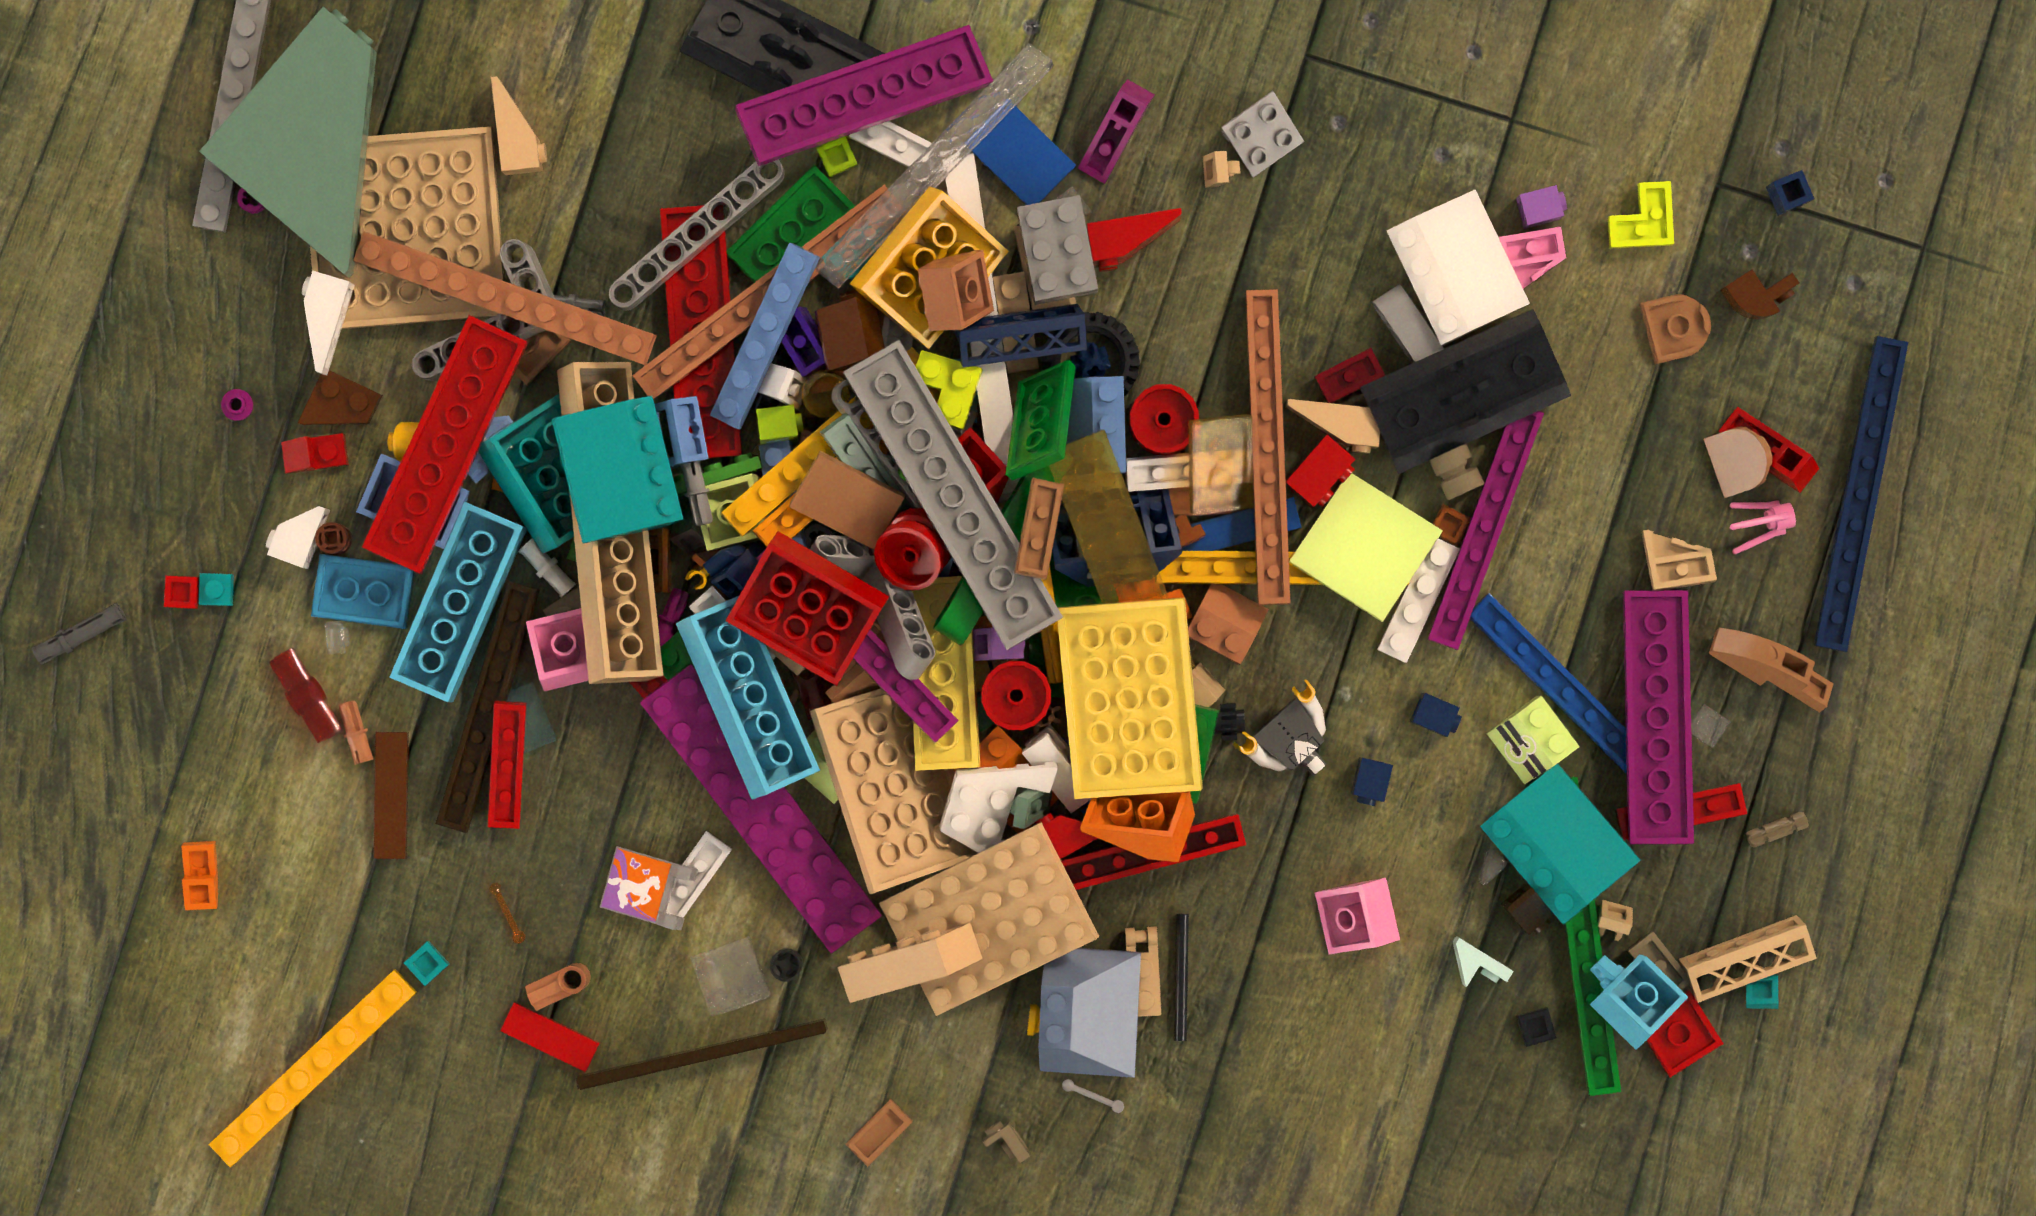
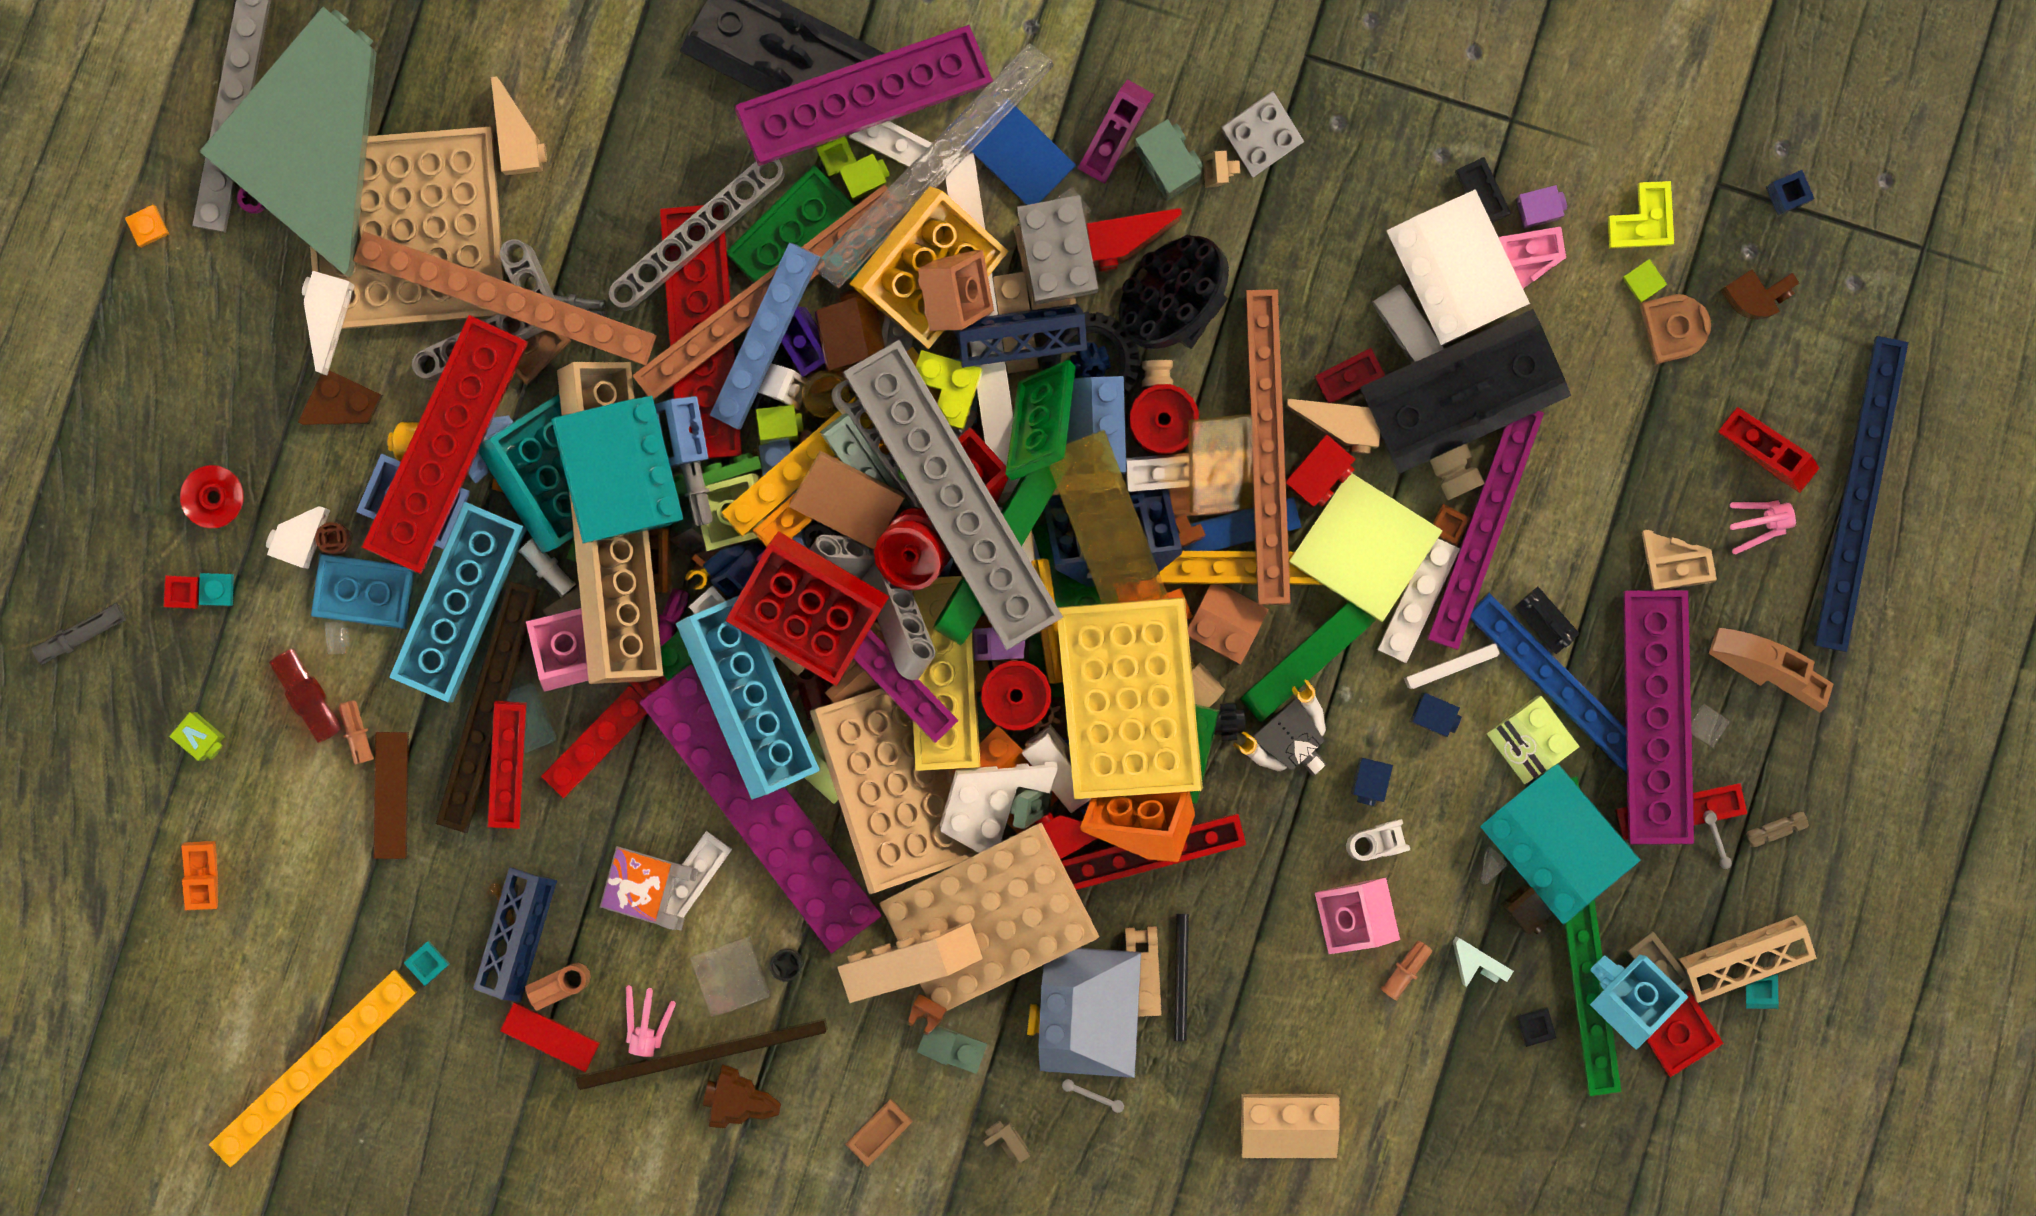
magenta plate [221,389,253,421] -> none
red slope [281,433,349,474] -> none
medium nougat tile [1014,478,1064,580] -> none
tan tile [1598,900,1633,941] -> none
medium nougat tile [1704,427,1773,498] -> none
none -> light orange plate [125,204,169,248]
none -> lime brick [169,712,225,761]
none -> red dish [180,465,244,528]
none -> dark blue fence [473,867,557,1002]
none -> red plate [541,686,648,798]
none -> bright pink plant [626,985,676,1057]
none -> reddish brown rock [703,1064,781,1128]
none -> lime brick [839,154,890,202]
none -> dark orange tile [908,993,947,1035]
none -> sand green slope [917,1026,987,1074]
none -> black bracket [1119,235,1229,349]
none -> sand green brick [1134,119,1203,201]
none -> tan wheel [1141,360,1173,388]
none -> green beam [1240,601,1376,723]
none -> tan slope [1241,1094,1339,1158]
none -> white piece [1346,819,1410,861]
none -> nougat axle [1380,941,1432,1001]
none -> white tile [1404,643,1500,689]
none -> black plate [1455,157,1511,223]
none -> black hinge [1514,586,1580,654]
none -> lime tile [1622,259,1667,303]
none -> light grey hinge [1703,810,1732,869]

